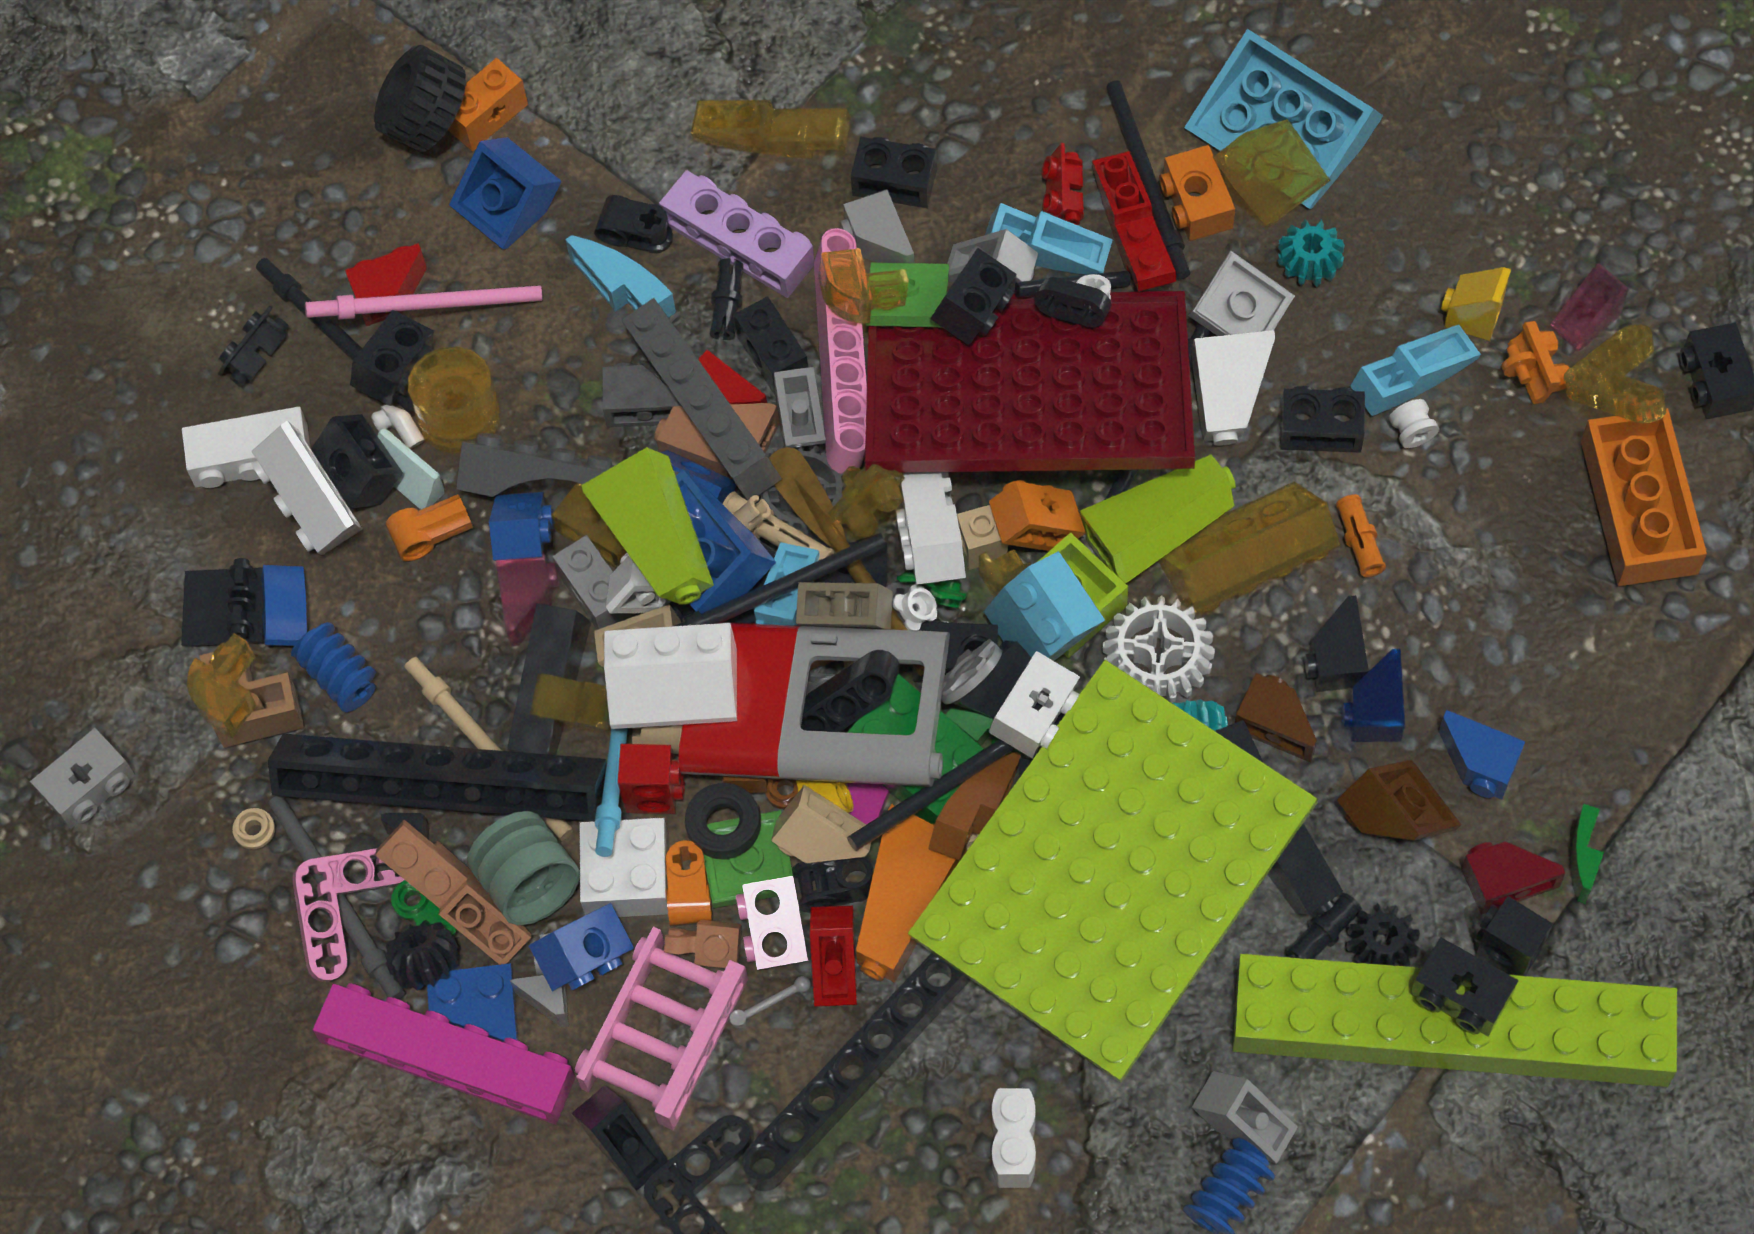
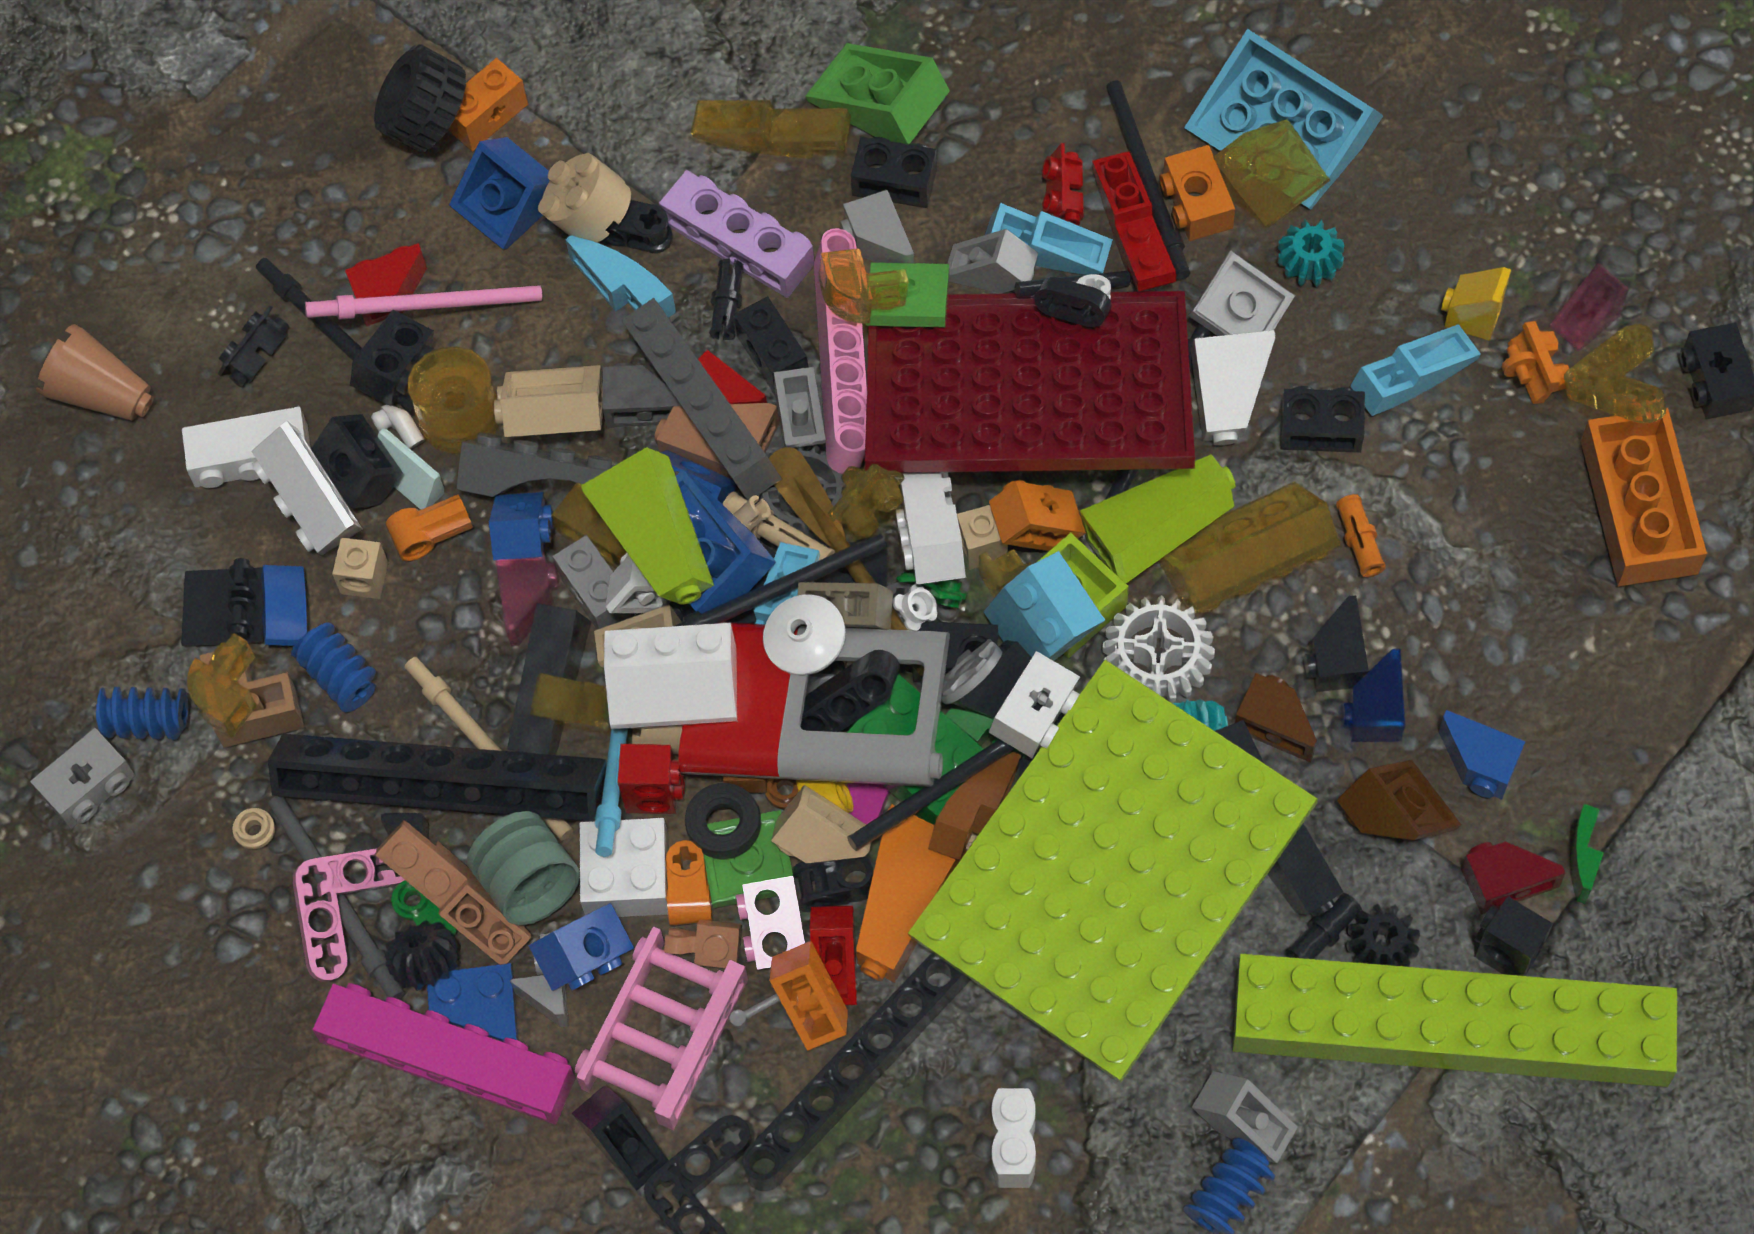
black brick [930,248,1017,345] -> none
white wheel [1389,399,1439,448] -> none
black brick [1411,937,1519,1037] -> none
none -> nougat cone [36,324,154,421]
none -> blue piece [96,686,188,740]
none -> tan brick [332,538,388,599]
none -> tan window [494,365,603,437]
none -> tan brick [538,153,631,243]
none -> white dish [763,594,846,675]
none -> orange brick [769,941,848,1051]
none -> bright green slope [805,43,950,144]

